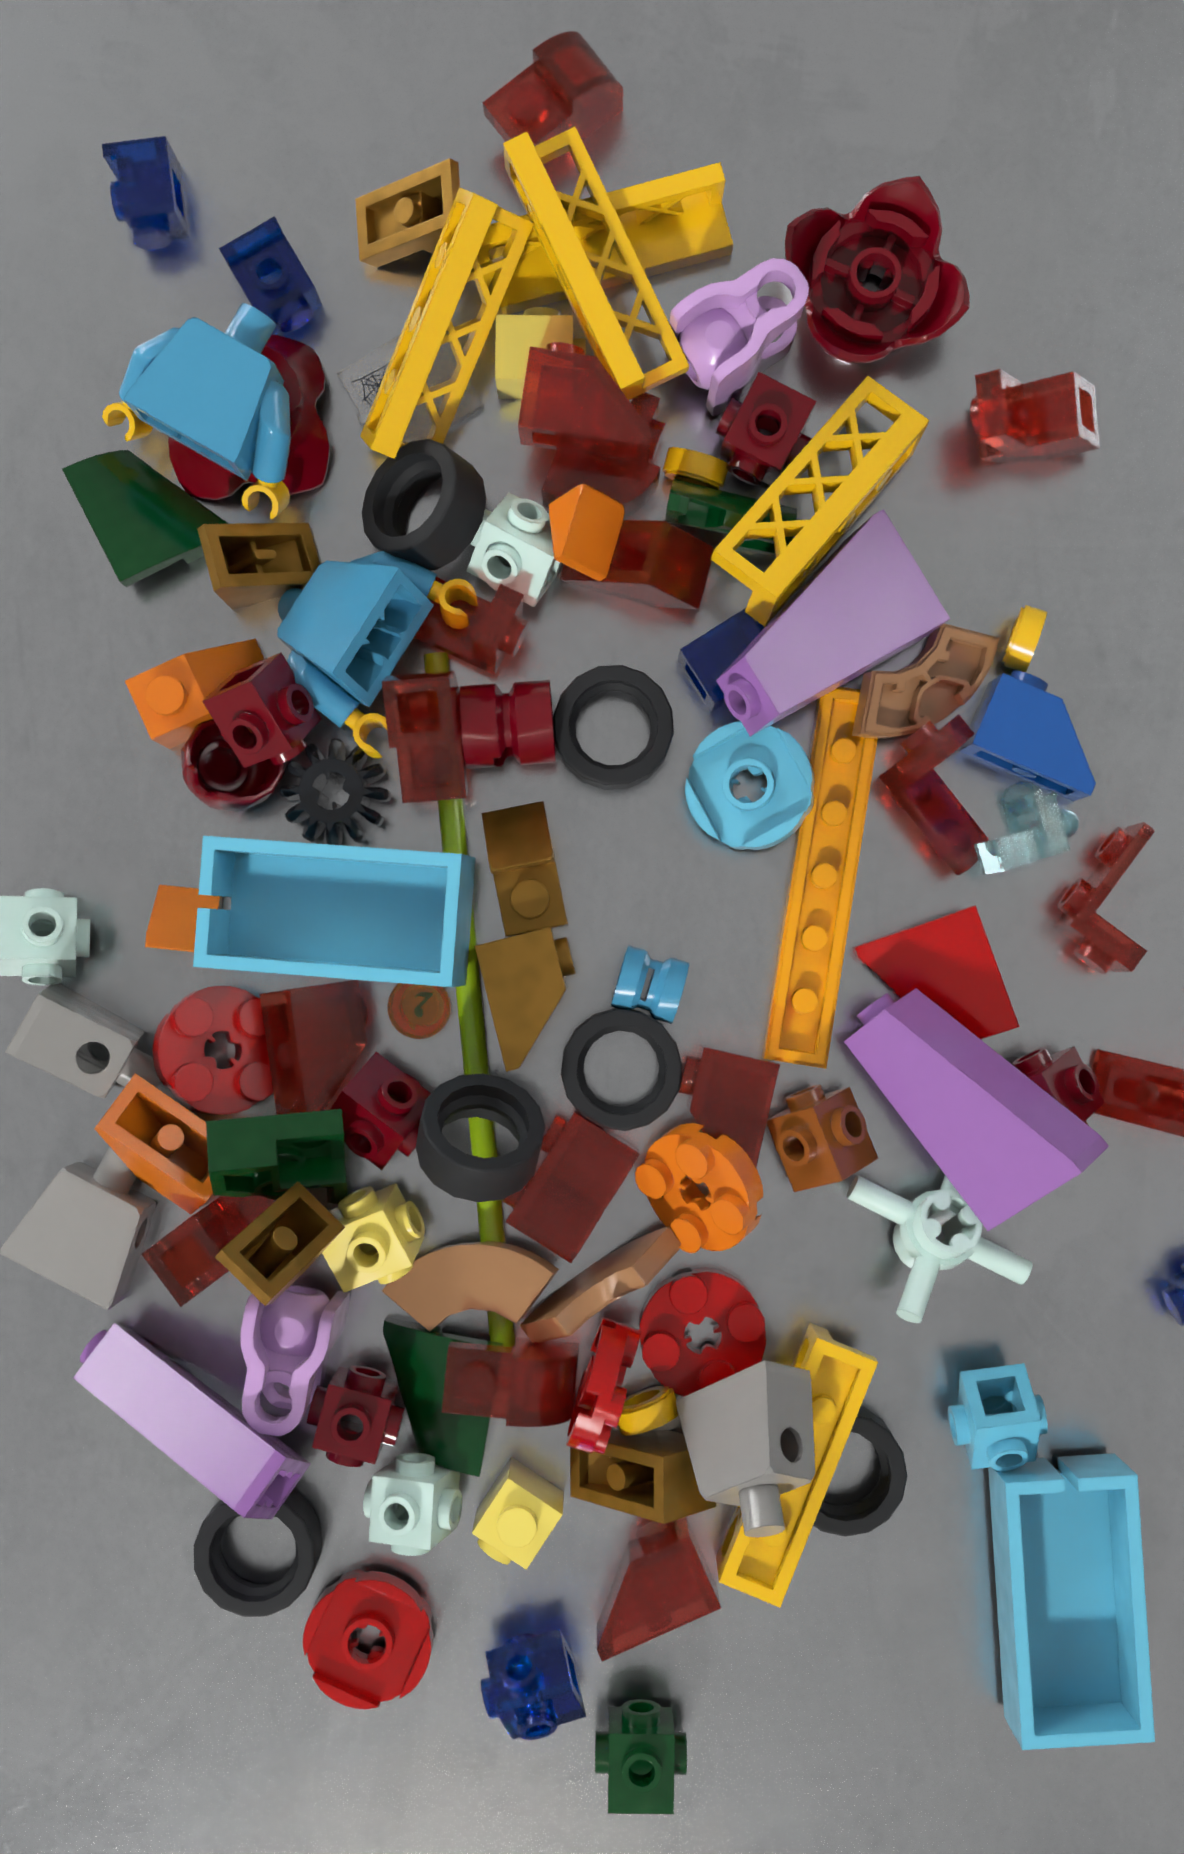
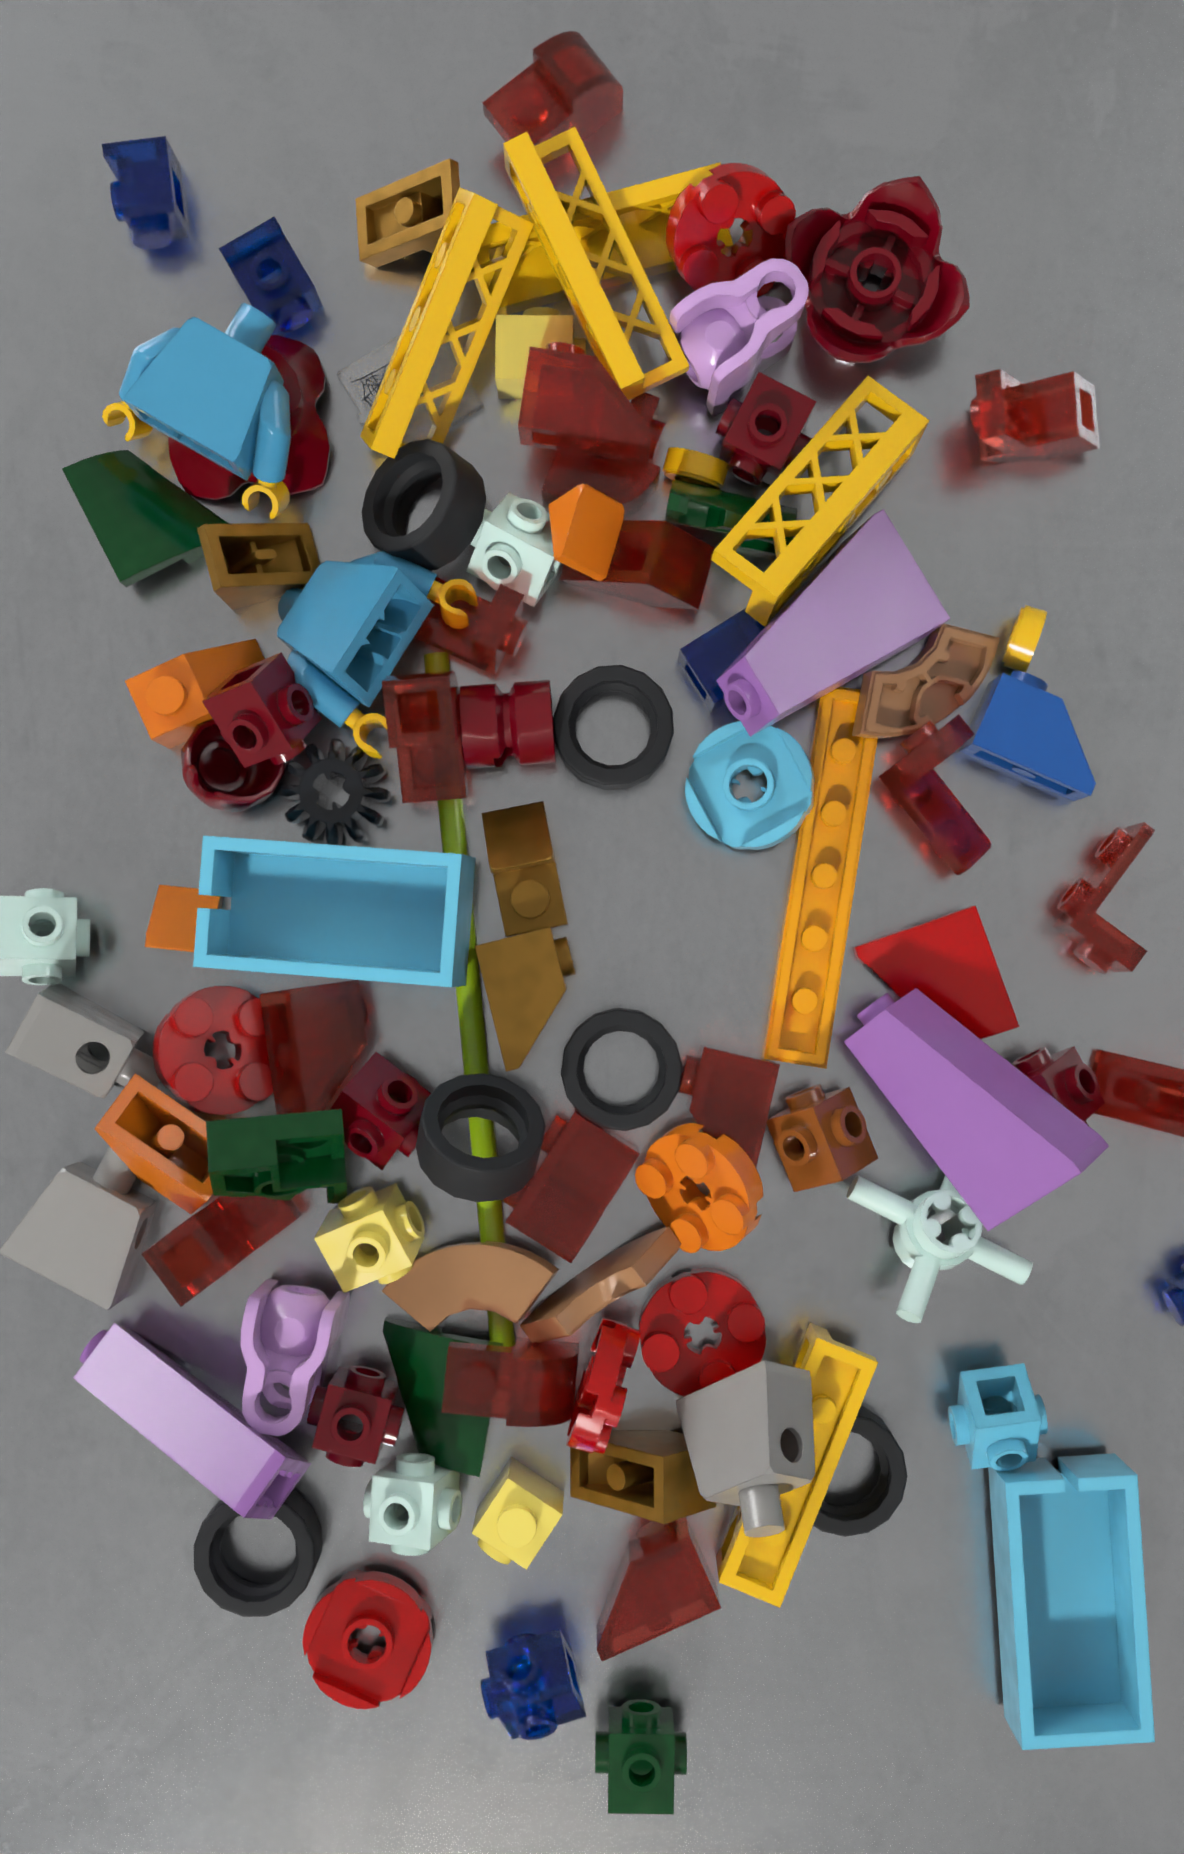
pearl gold slope [215,1181,345,1306] -> none
clear orange tile [387,983,452,1039] -> none
dark azure wheel [611,945,689,1024] -> none
yellow tile [618,1386,678,1436] -> none
clear light blue piece [974,782,1079,875] -> none
none -> red plate [666,163,796,298]

